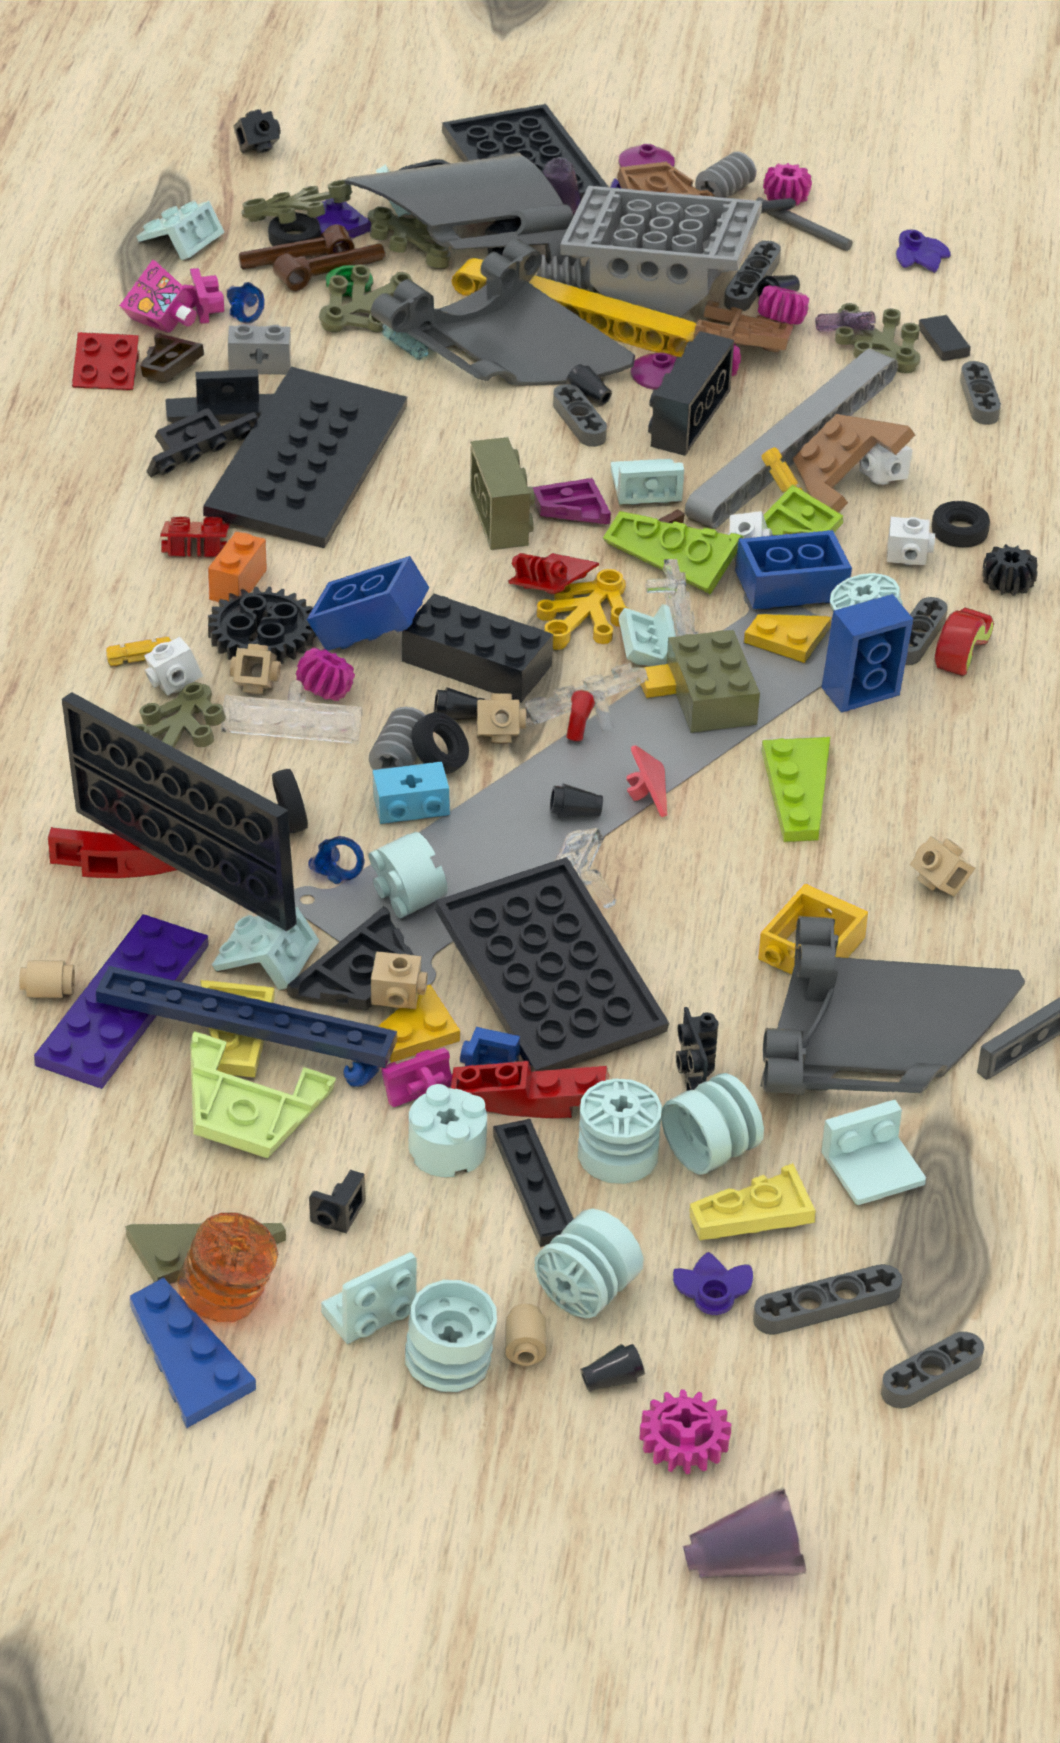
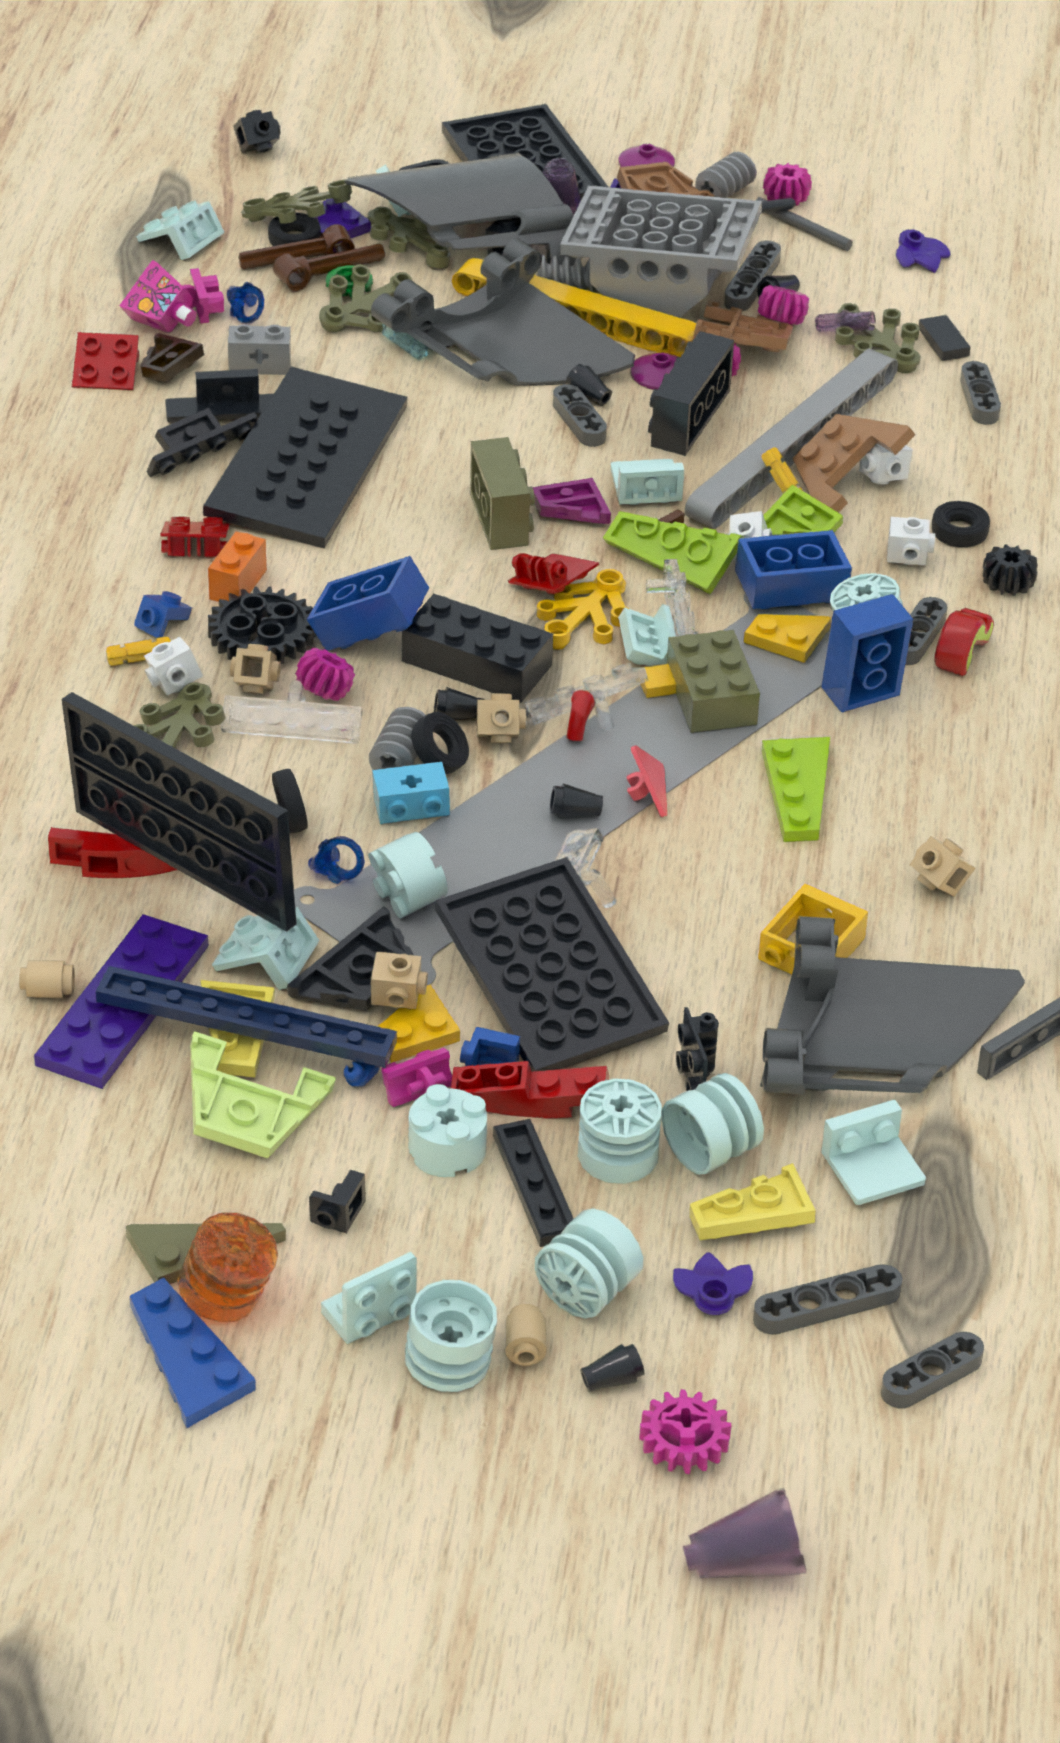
none -> blue bracket [134,591,192,638]

